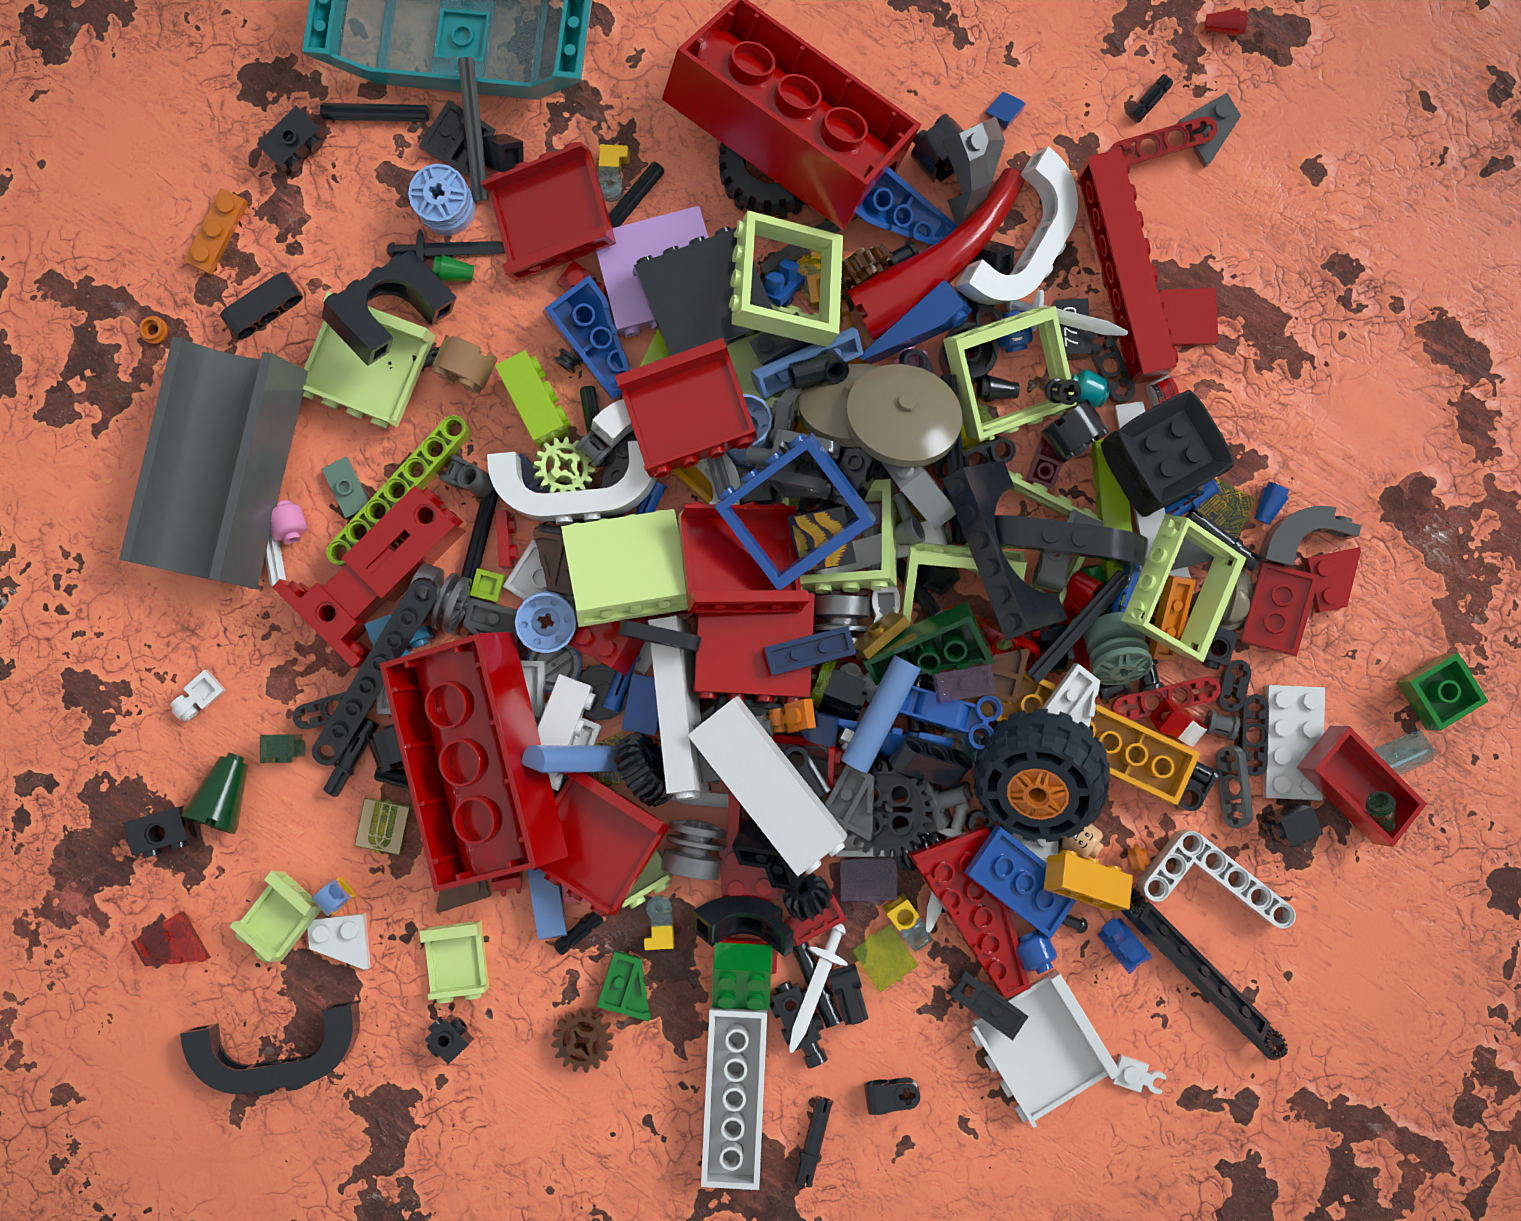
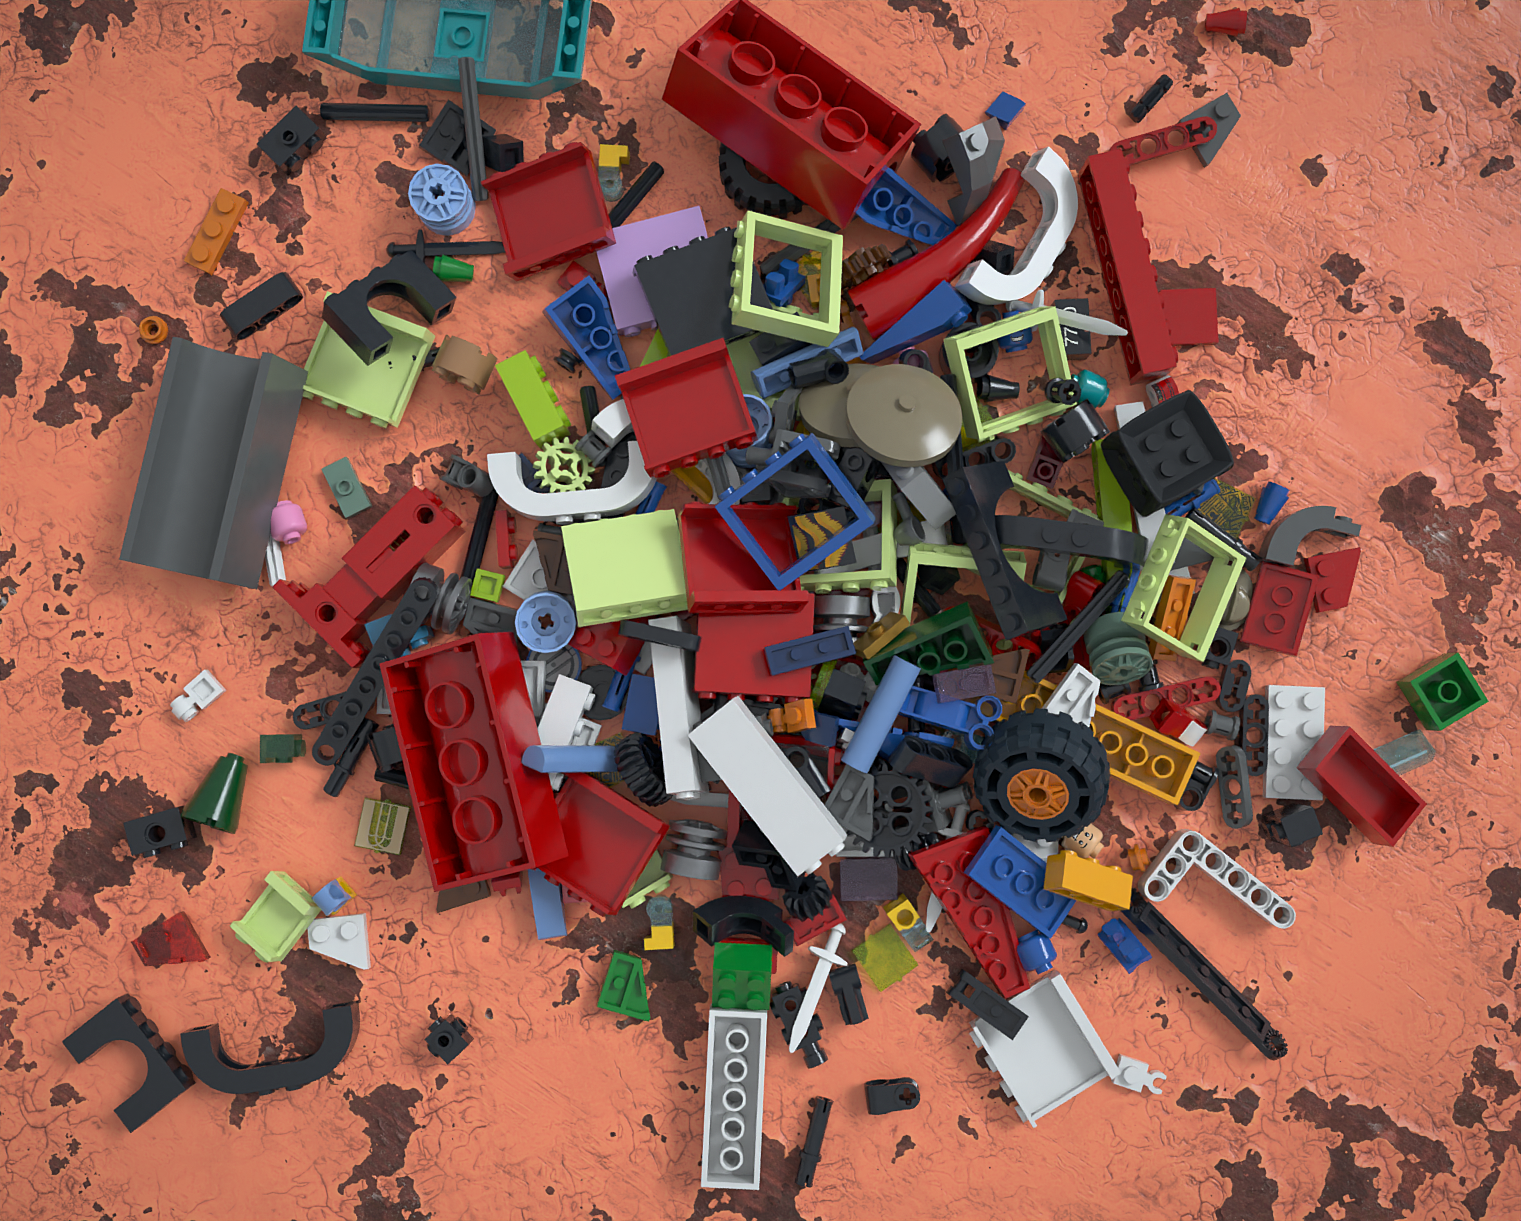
lime beam [326,415,471,567] -> none
yellowish green panel [419,920,489,1003] -> none
reddish brown gear [551,1008,614,1073] -> none
black axle [553,911,604,955] -> none
black pin [793,941,843,1028] -> none
black beam [1090,332,1135,404] -> none
cone [1365,791,1396,832] -> none
none -> black arch [62,993,196,1133]

